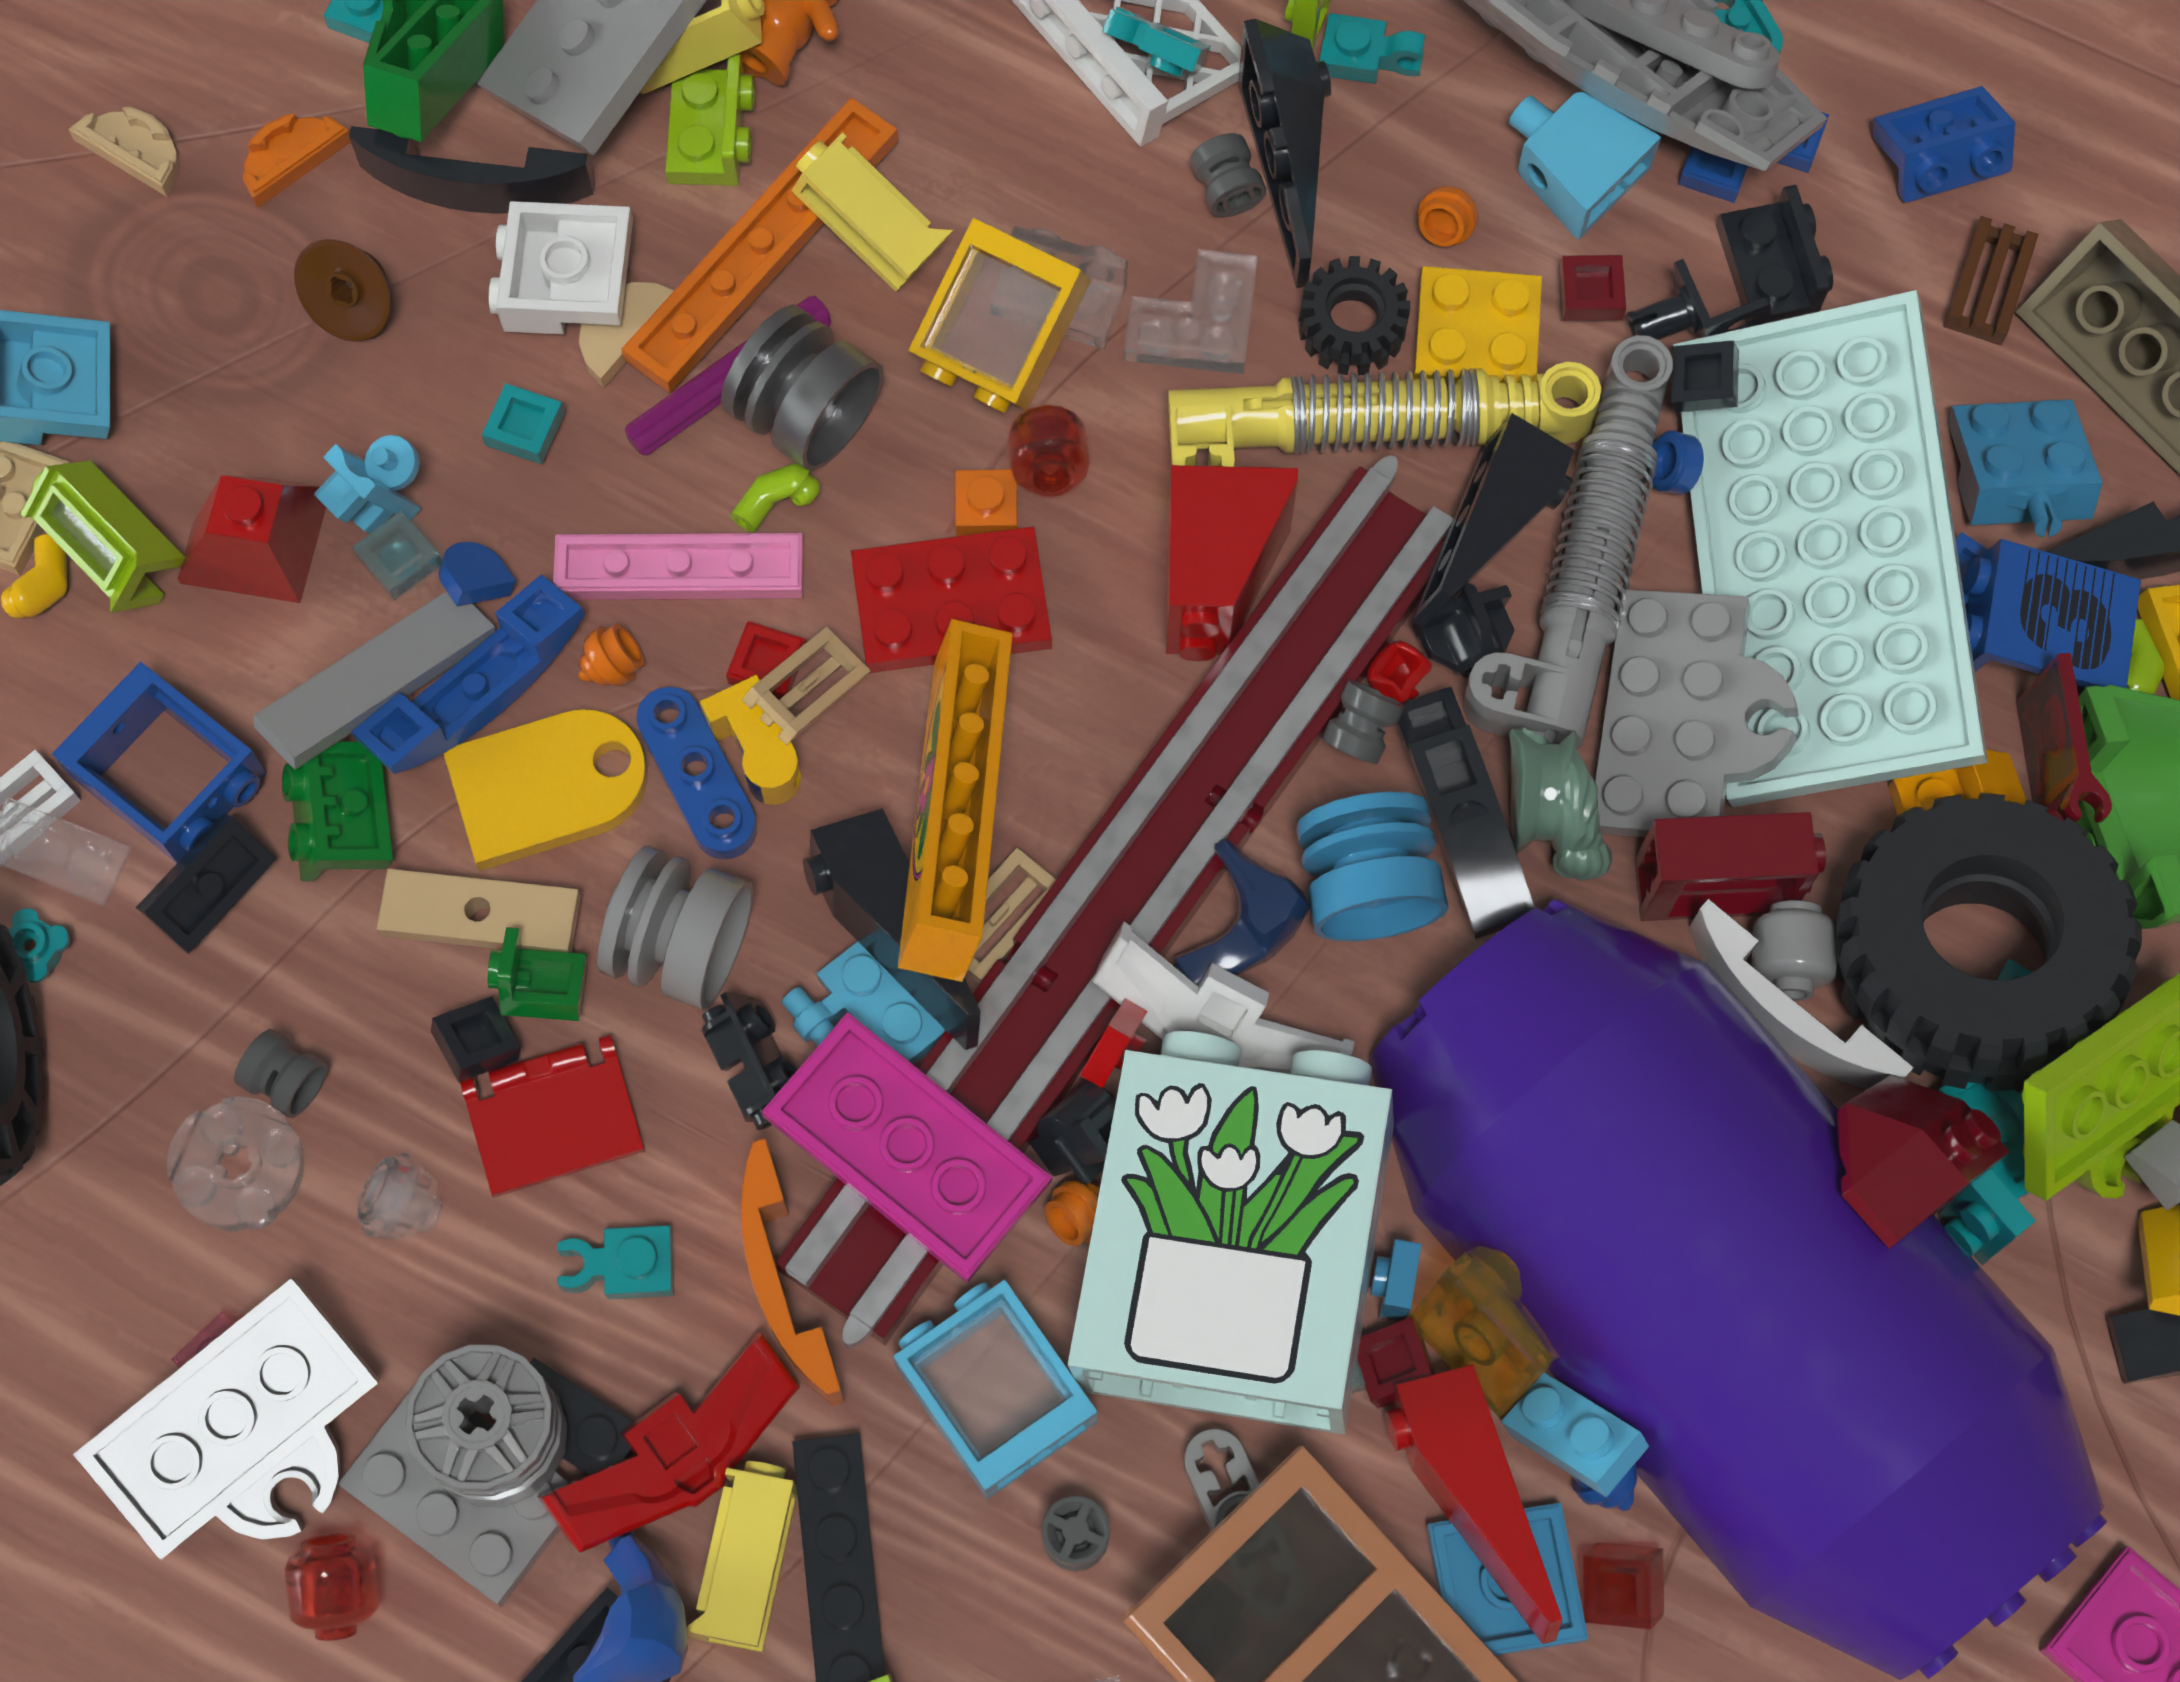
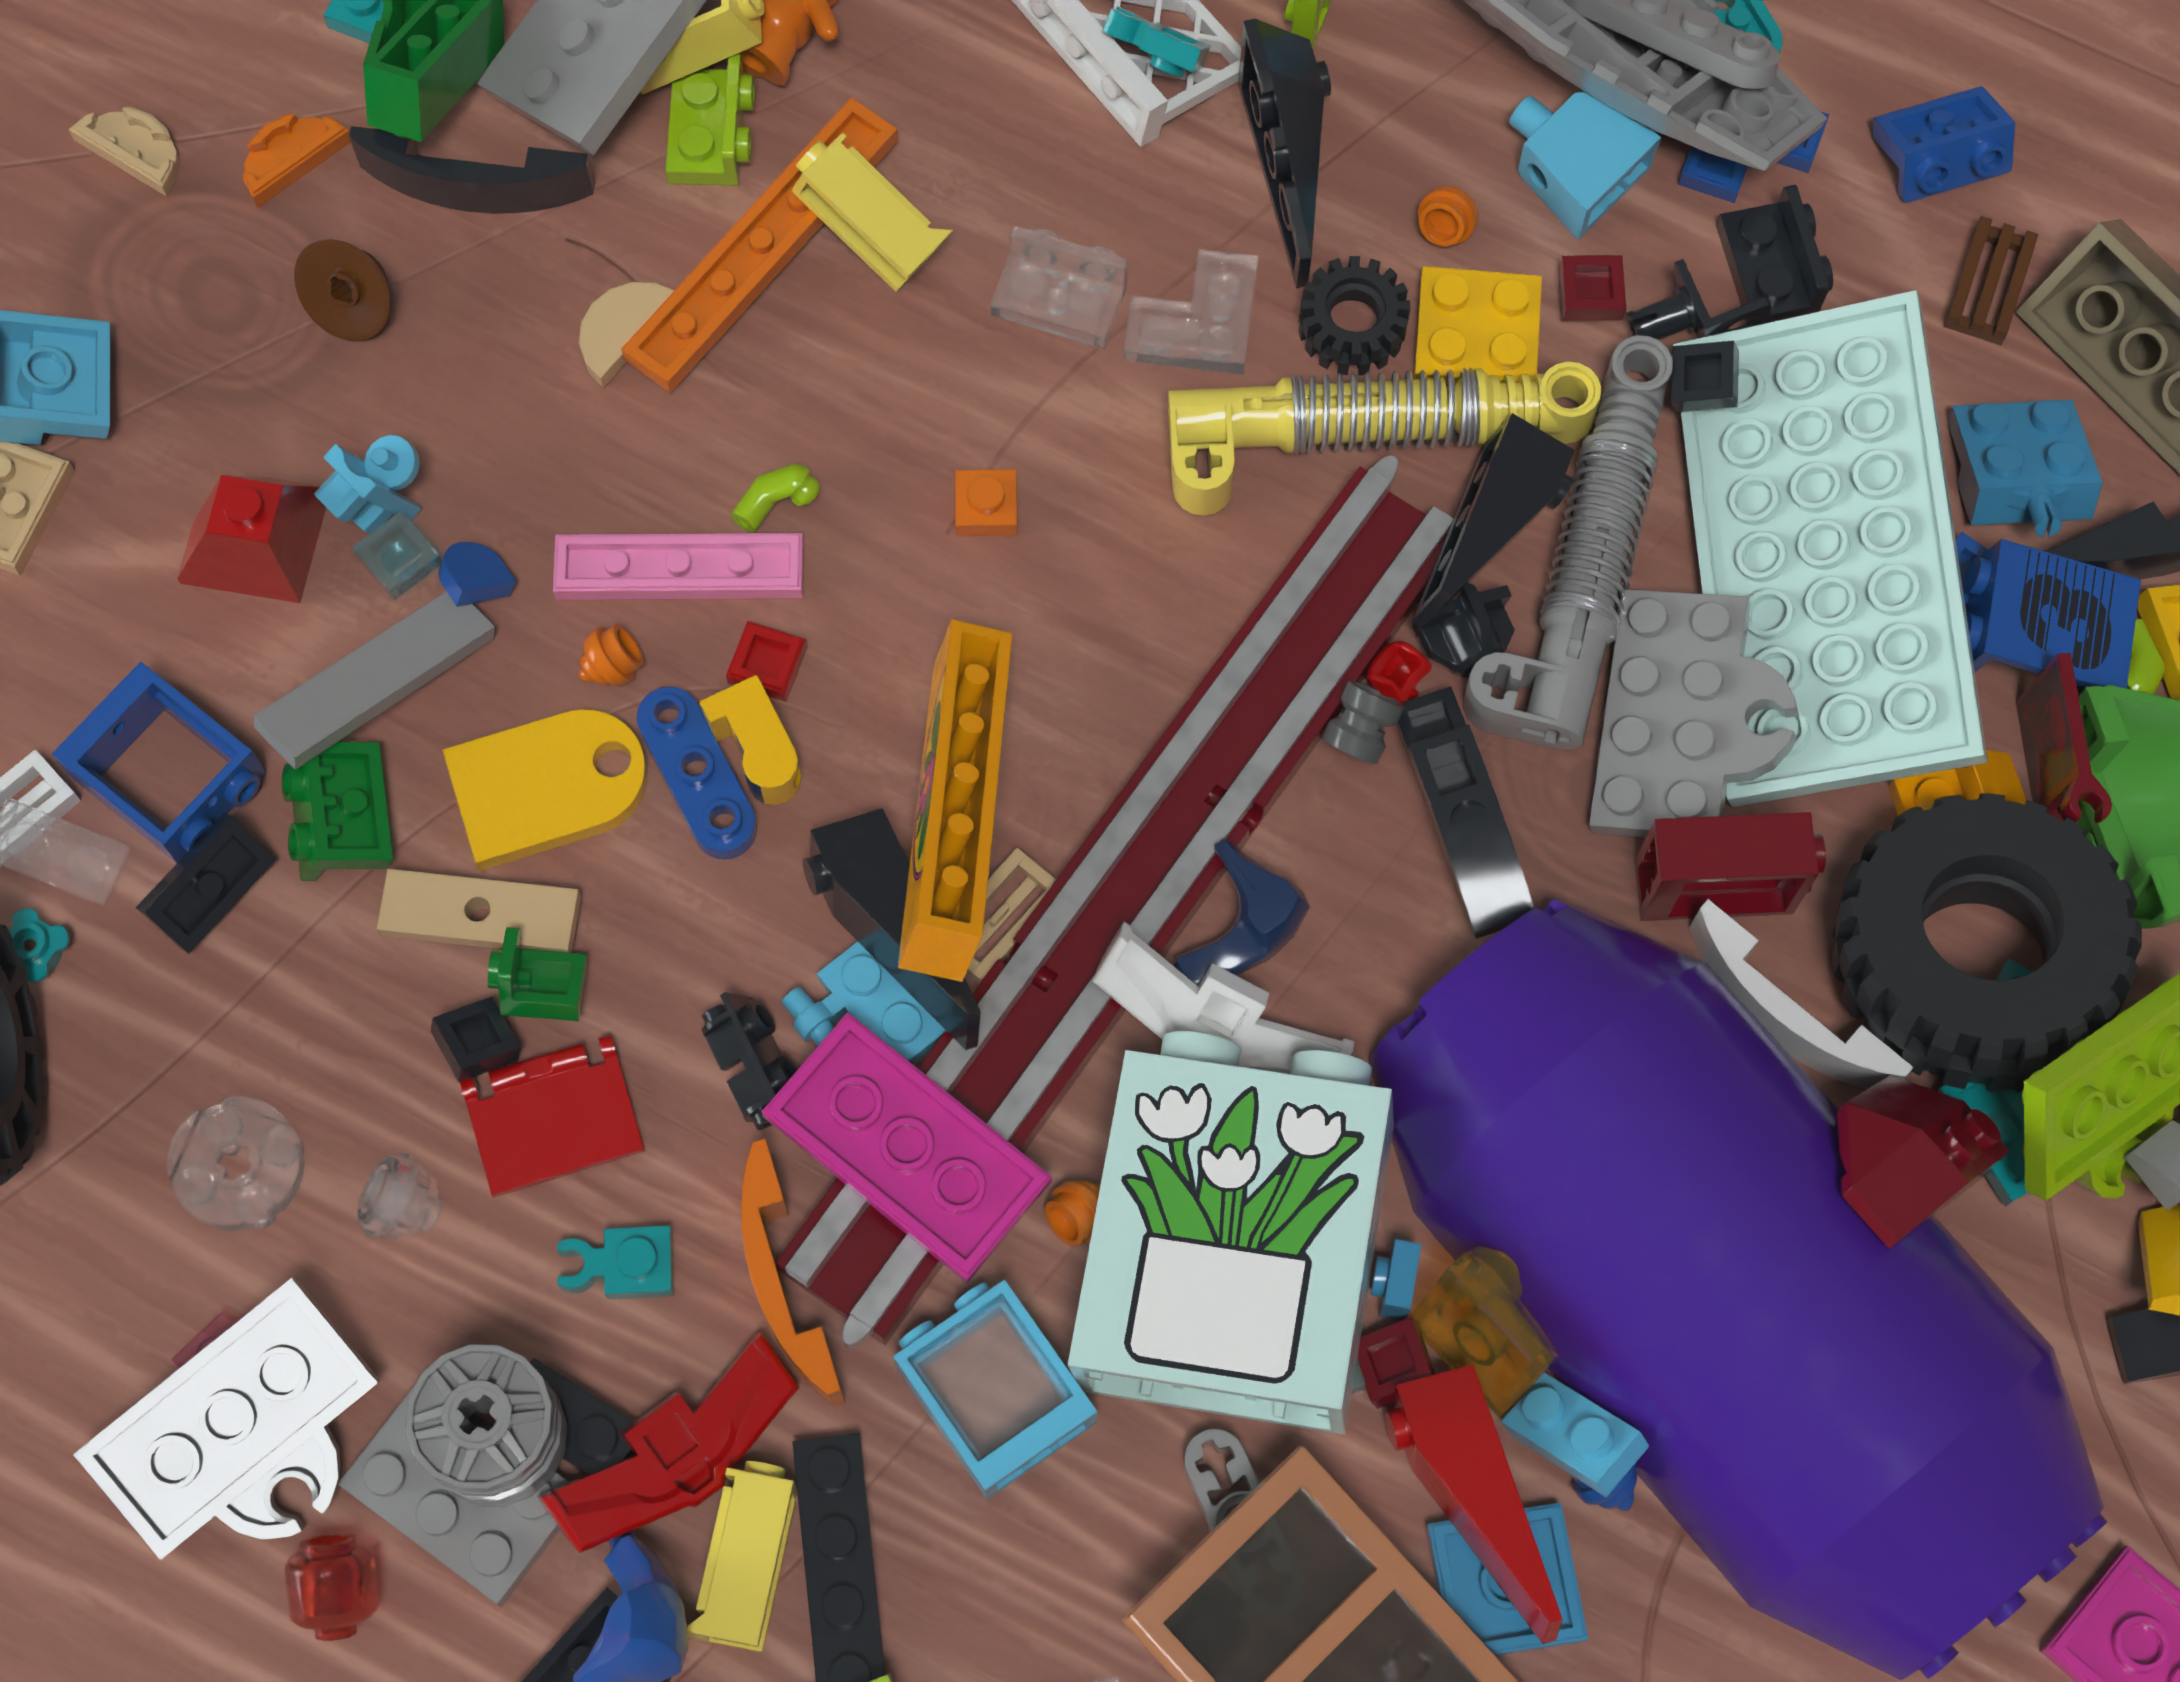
yellow arm [1,534,68,619] -> none
lime window [21,460,186,613] -> none
dark grey wheel [234,1029,328,1118] -> none
blue slope [351,574,585,774] -> none
teal plate [481,383,565,465] -> none
white plate [489,201,633,334] -> none
light grey wheel [597,846,754,1010] -> none
magenta axle [625,296,831,455] -> none
flat silver wheel [721,304,884,471] -> none
tan tile [742,626,871,745] -> none
red plate [850,526,1052,674] -> none
window [908,218,1091,413] -> none
clear red head [1008,405,1090,497] -> none
black piece [1028,1082,1116,1185] -> none
dark grey wheel [1042,1496,1110,1572] -> none
red plate [1080,998,1148,1088] -> none
red slope [1166,465,1298,661] -> none
dark grey wheel [1190,133,1267,218] -> none
dark azure wheel [1296,792,1449,942] -> none
teal plate [1319,13,1425,84] -> none
sand green piece [1509,727,1612,881] -> none
clear red slope [1583,1543,1664,1630] -> none
blue tile [1652,431,1704,495] -> none
light grey head [1752,900,1837,1000] -> none
teal plate [1938,1168,2036,1265] -> none

